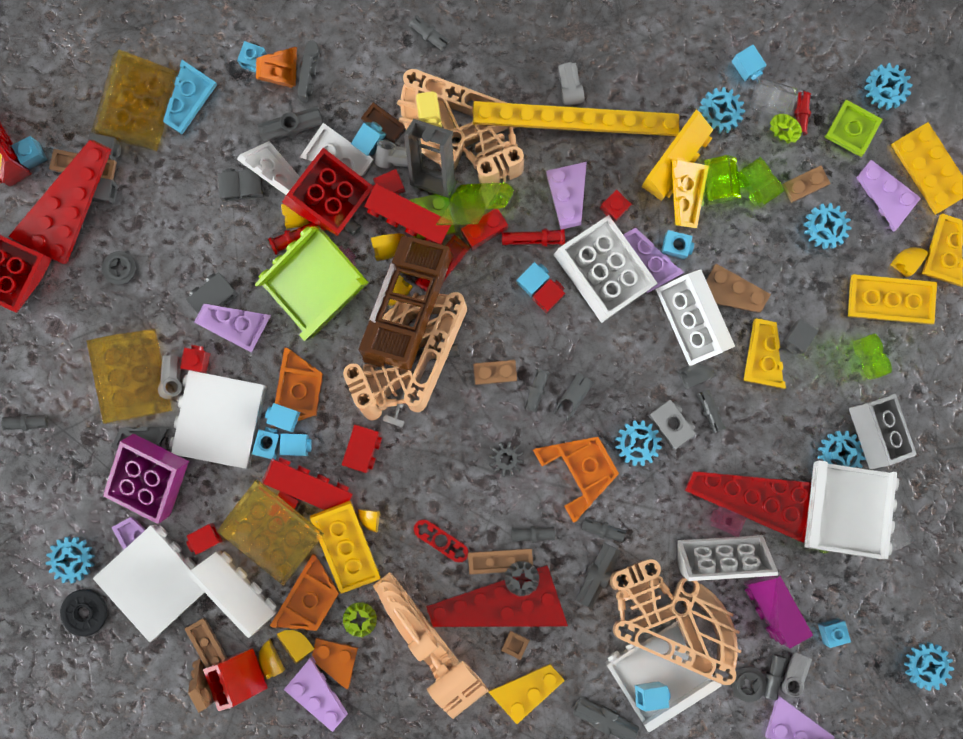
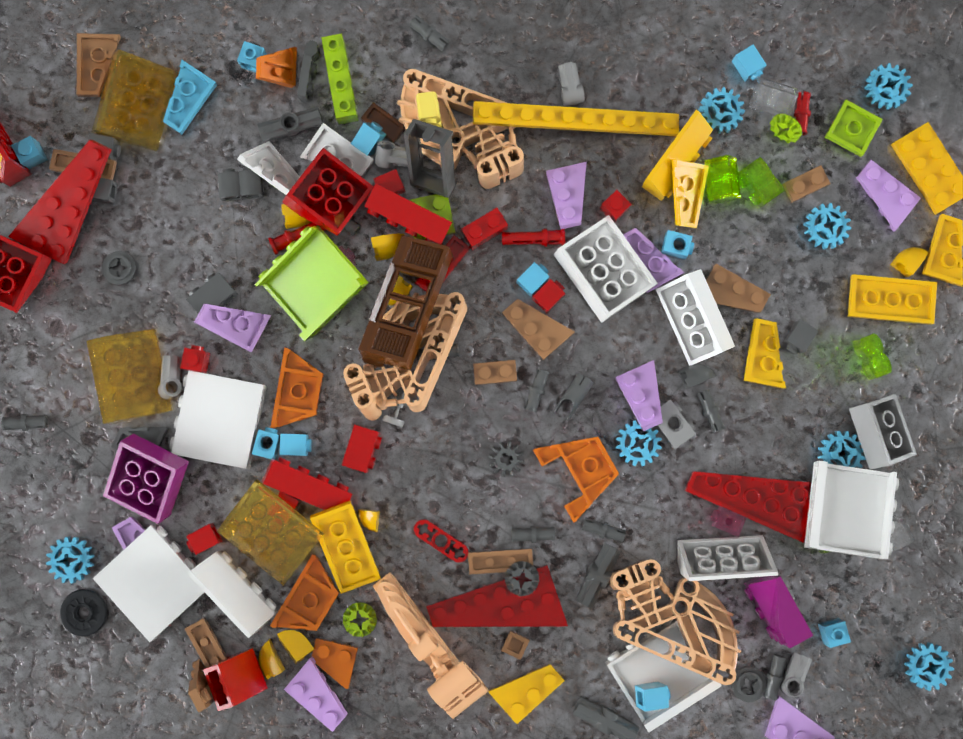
medium azure brick [265,403,301,432] -> none
clear neon green piece [436,183,513,225] -> none
none -> medium nougat wing [76,33,121,97]
none -> lime brick [321,33,359,125]
none -> medium nougat wing [502,299,575,360]
none -> lavender wing [616,360,663,431]

